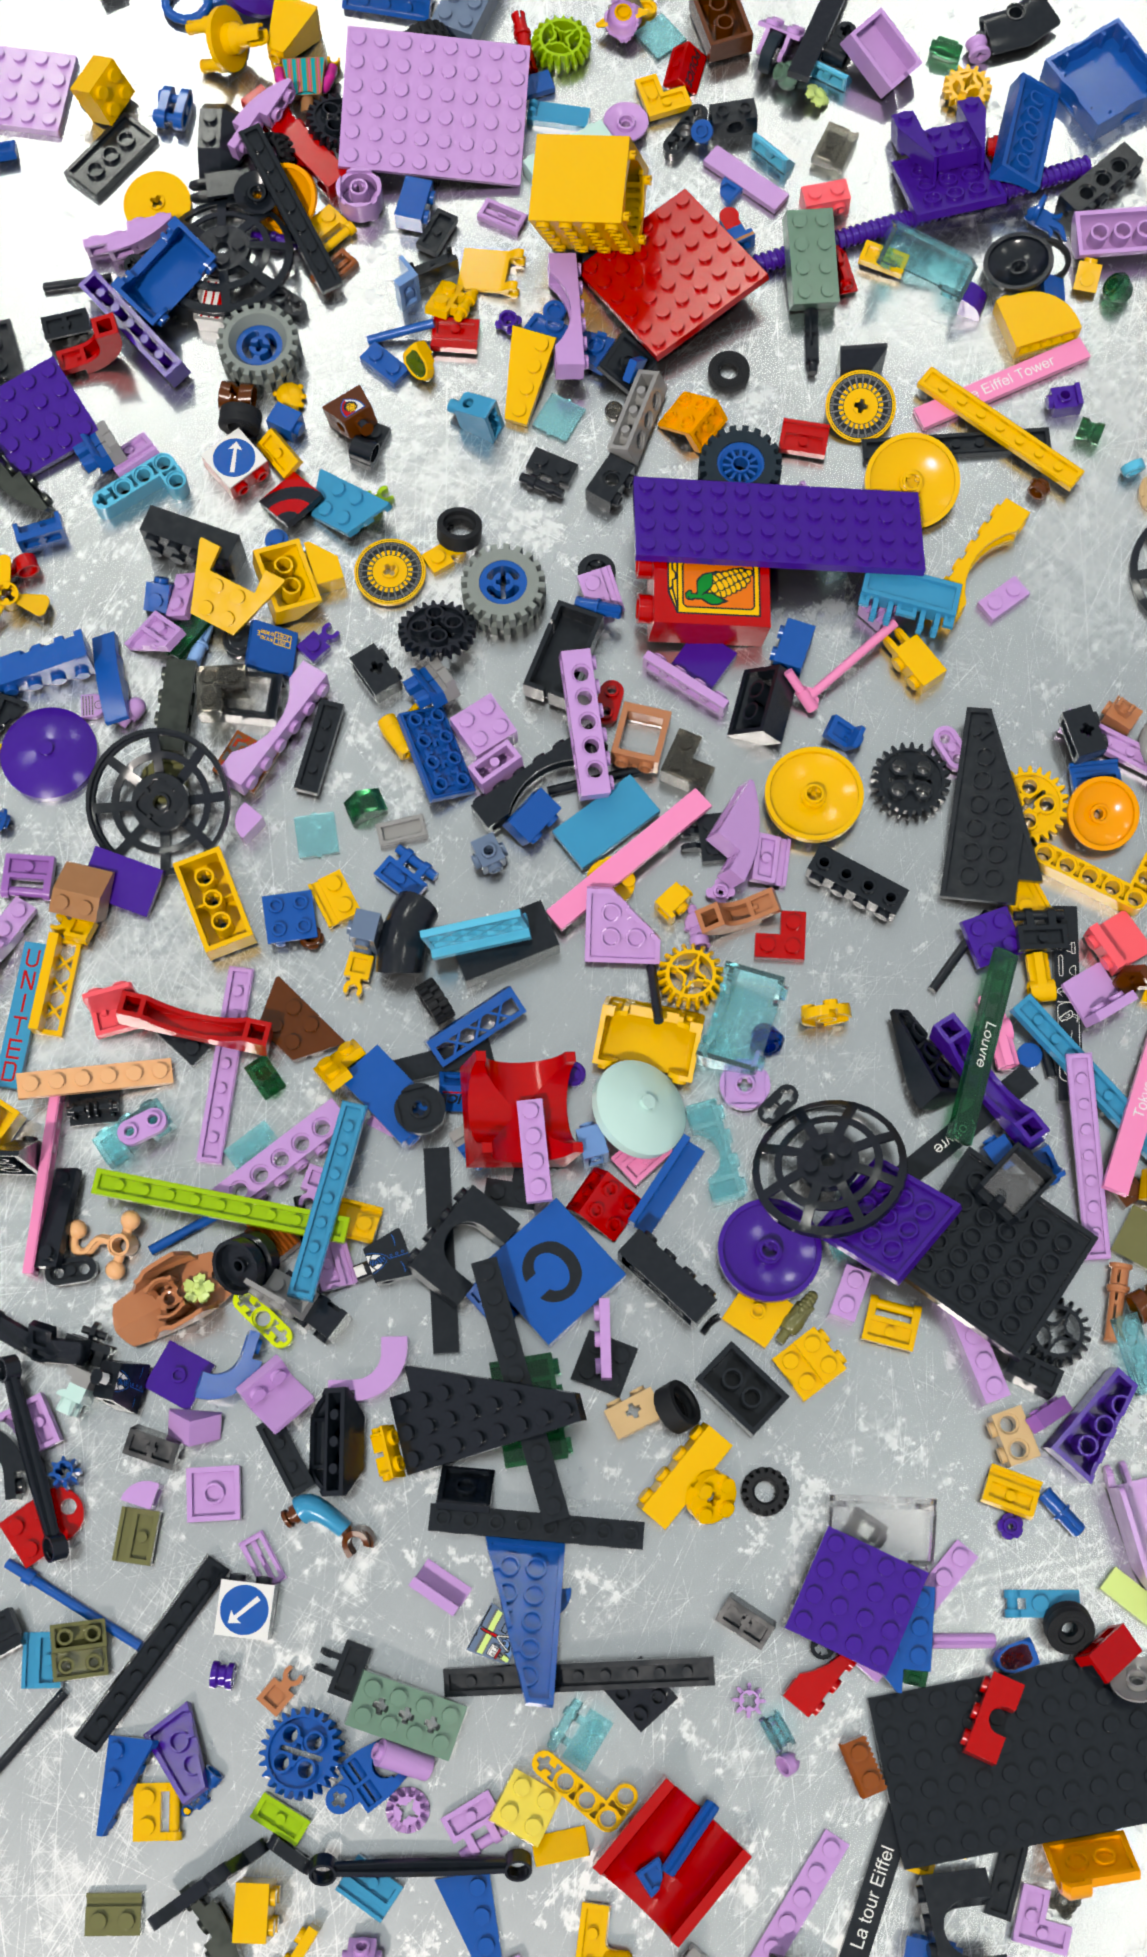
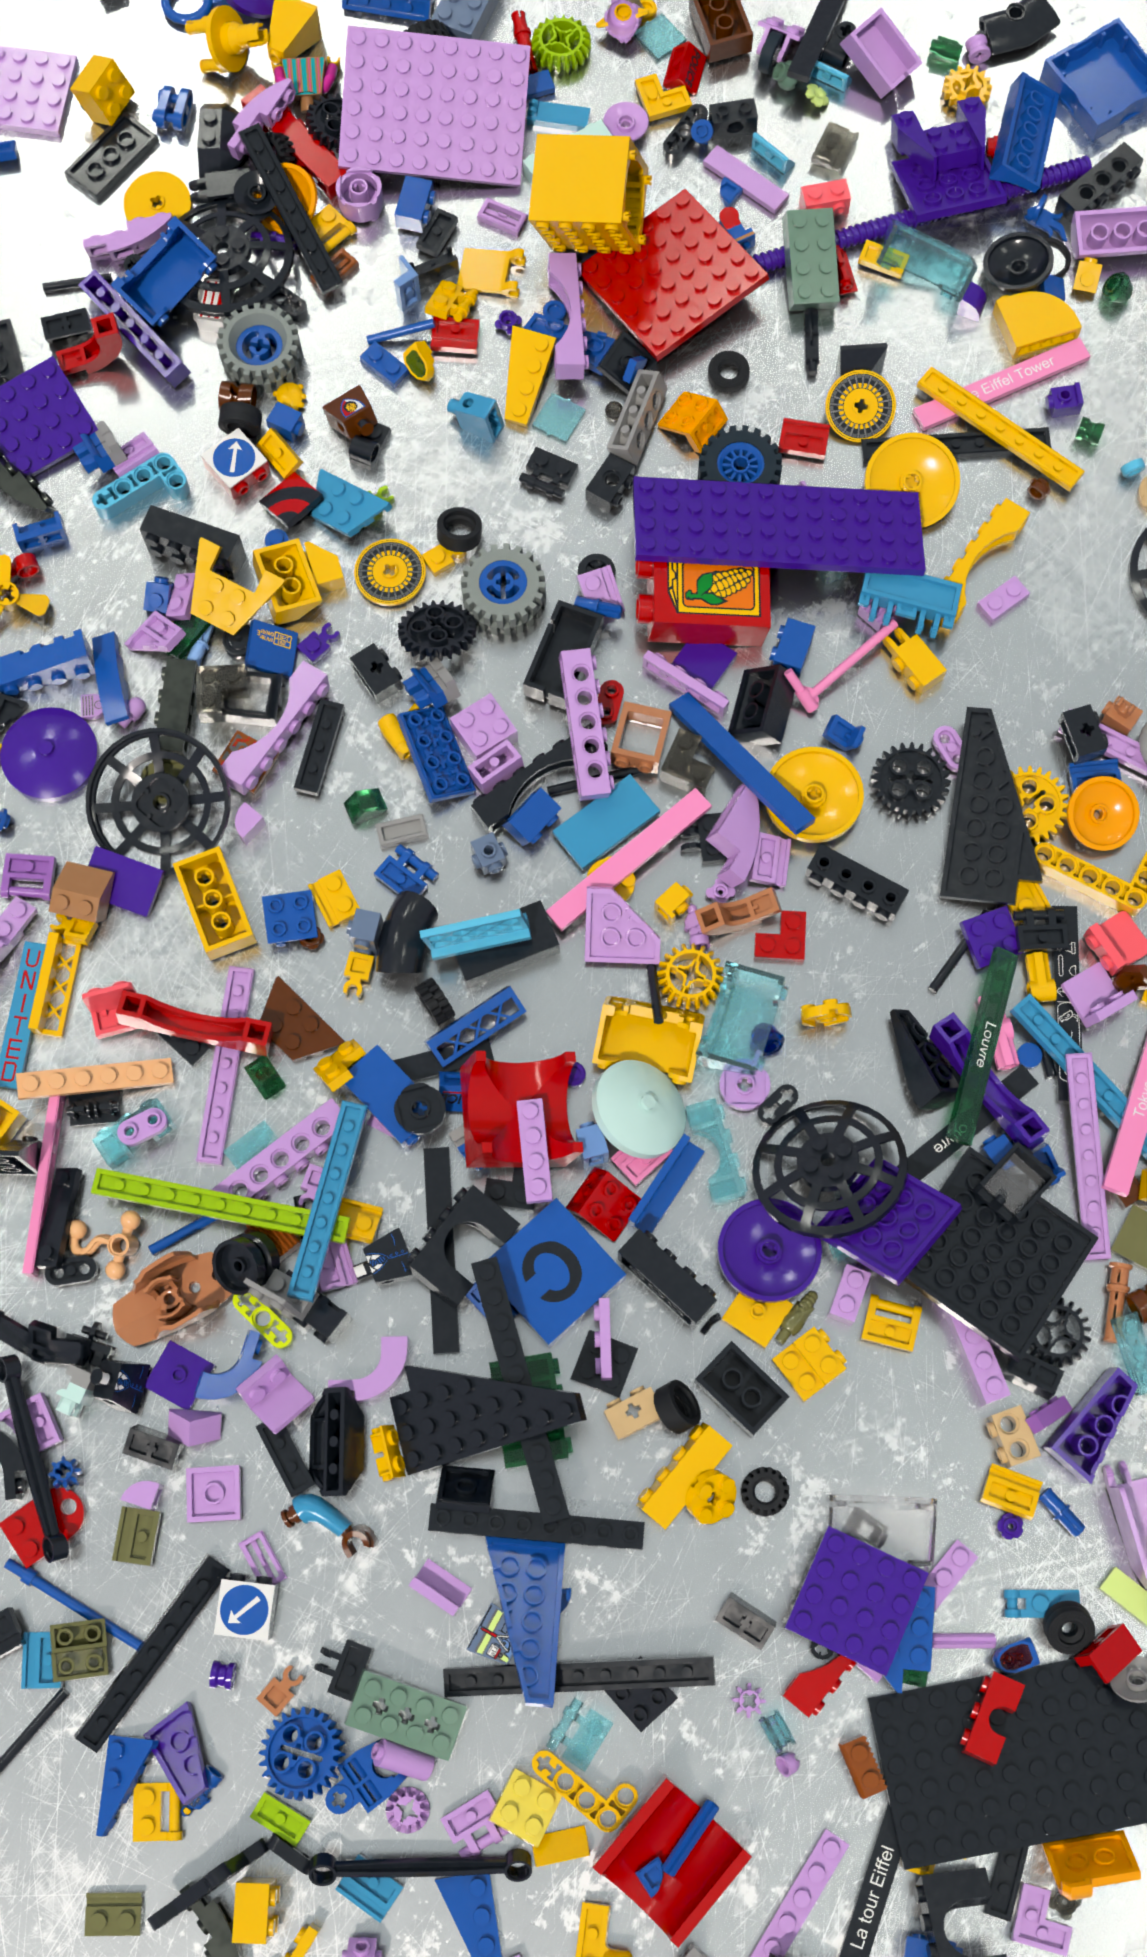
yellowish green plant [183,1273,215,1304] -> none
clear light blue piece [294,811,340,859] -> none
none -> blue tile [669,692,815,835]

